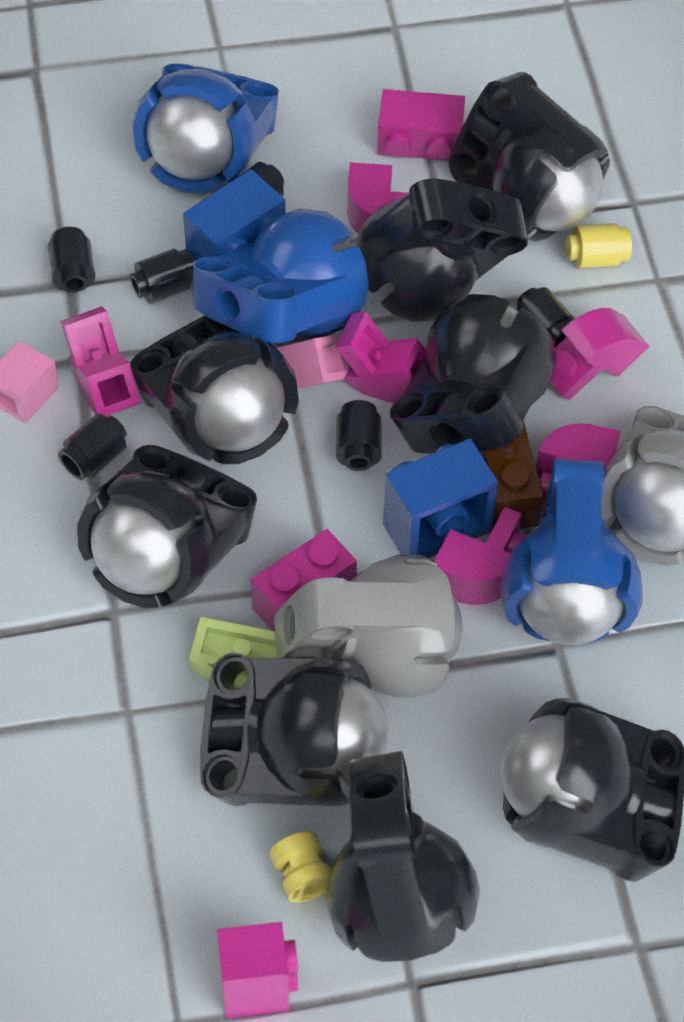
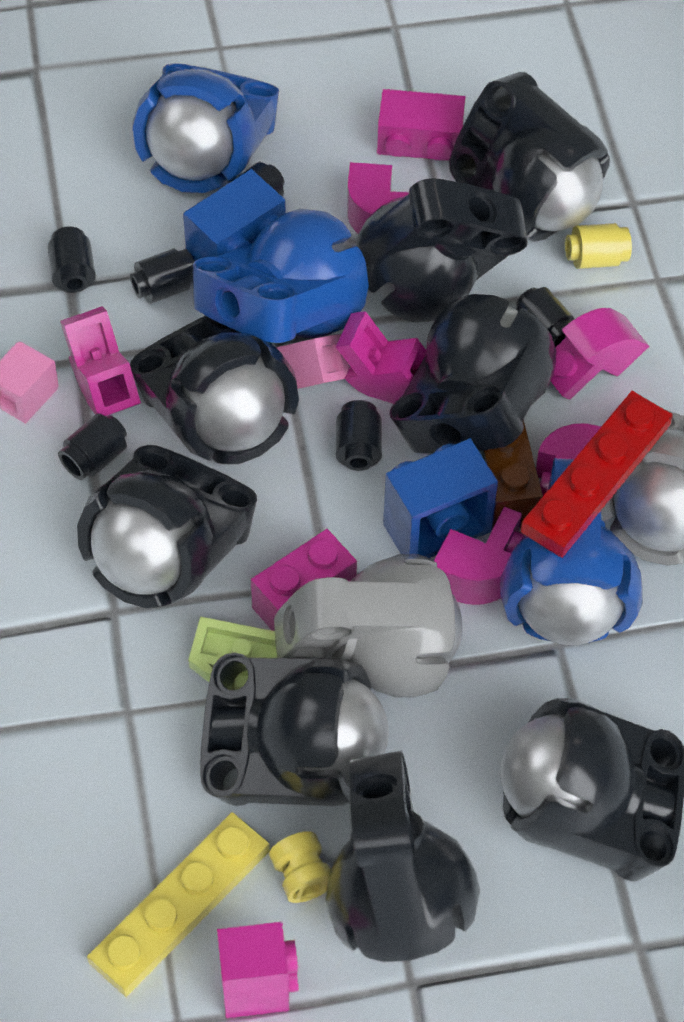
none -> light yellow plate [87,812,270,997]
none -> red plate [521,390,673,558]

